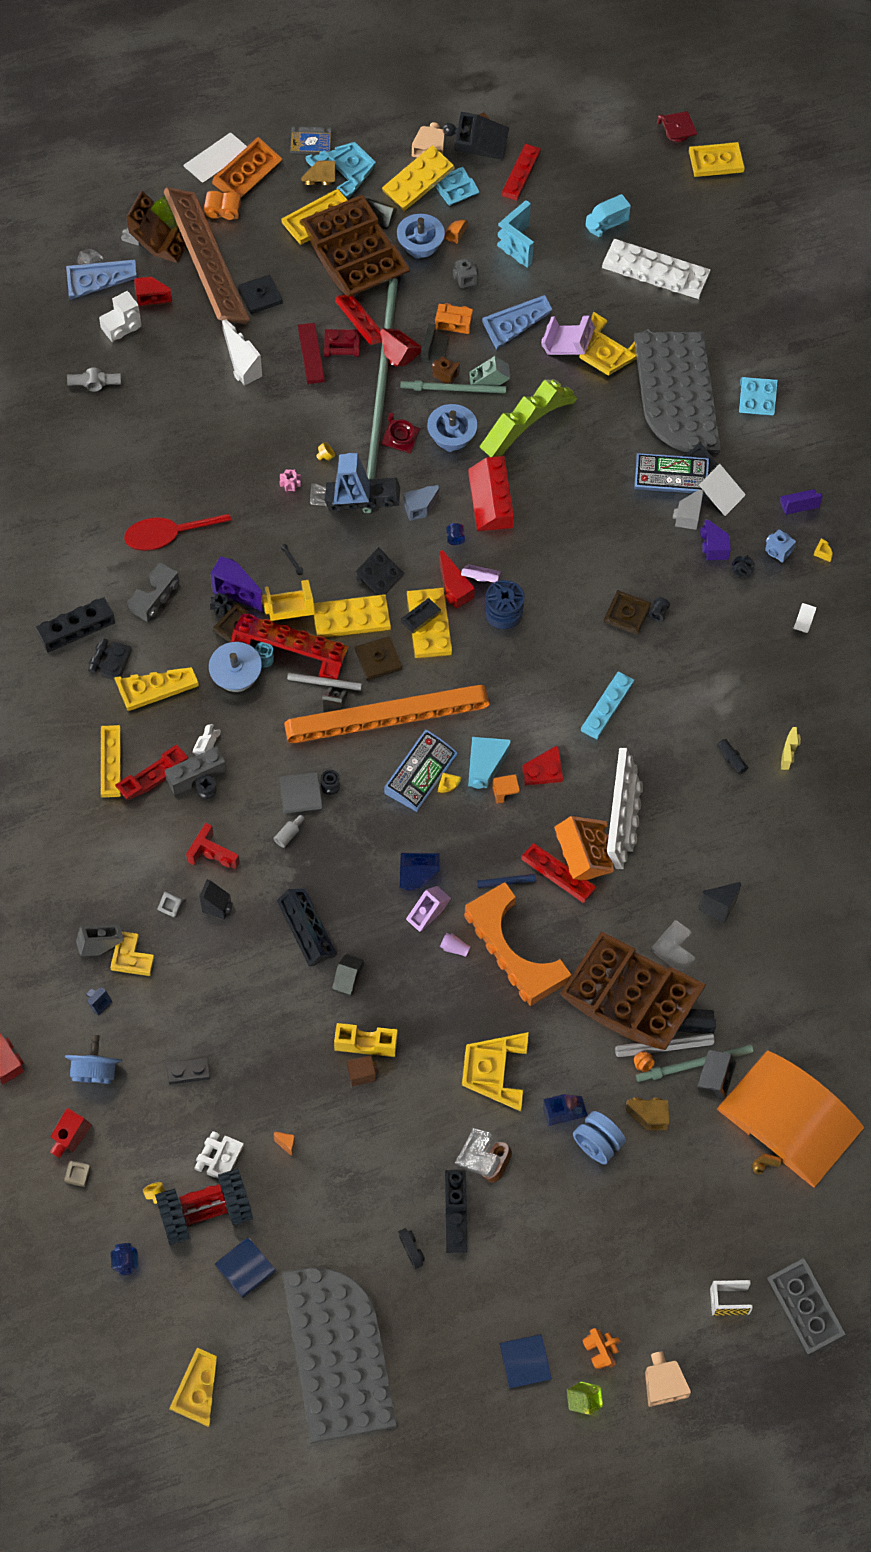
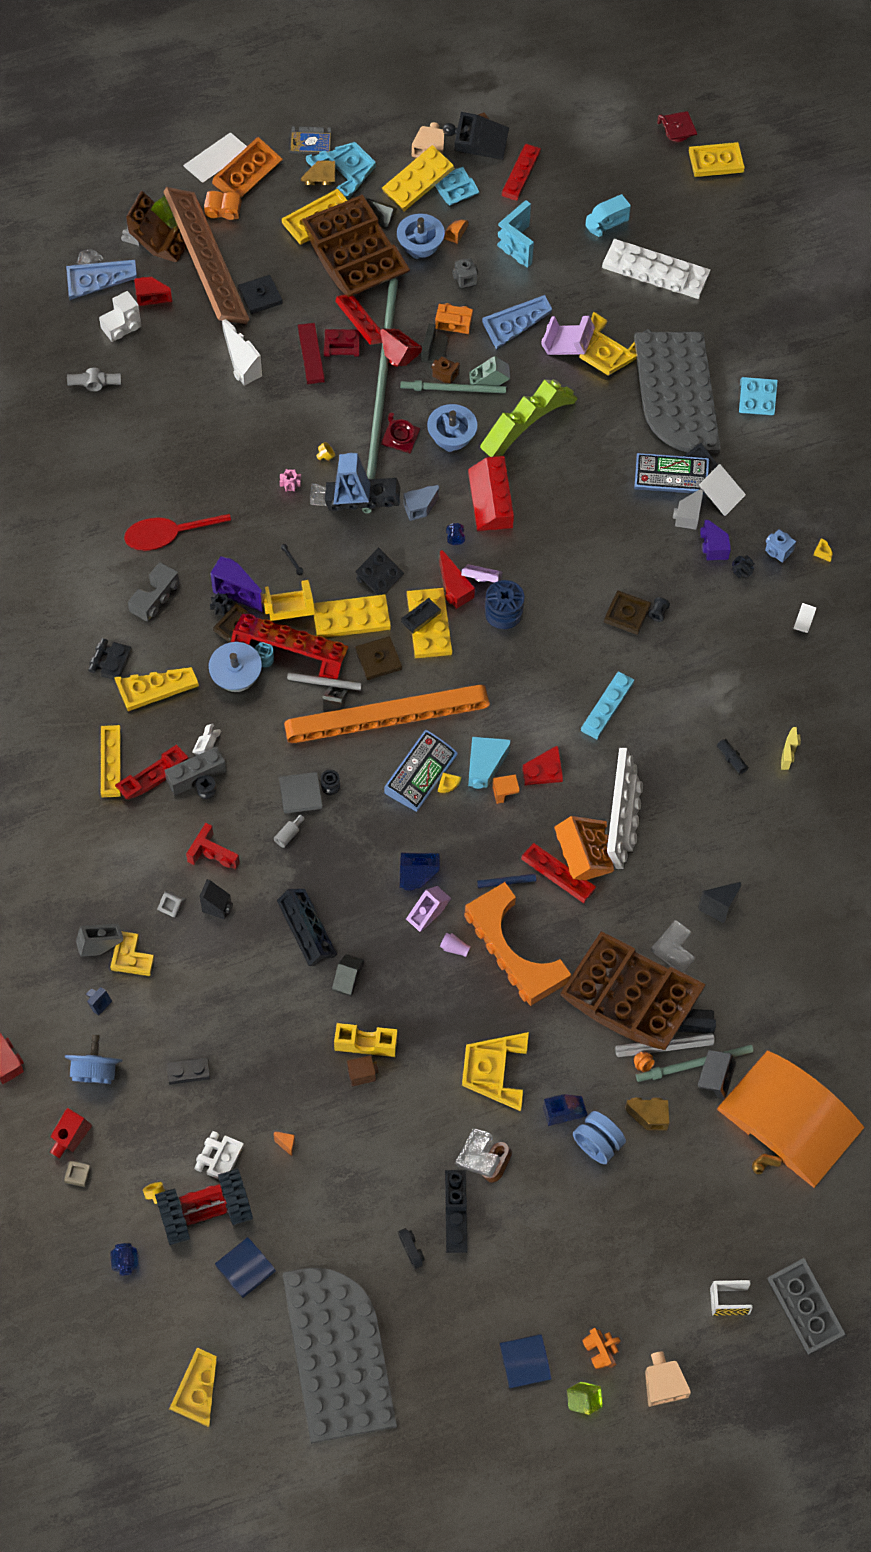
black brick [36,597,115,653] -> none
dark purple panel [780,489,823,515] -> none

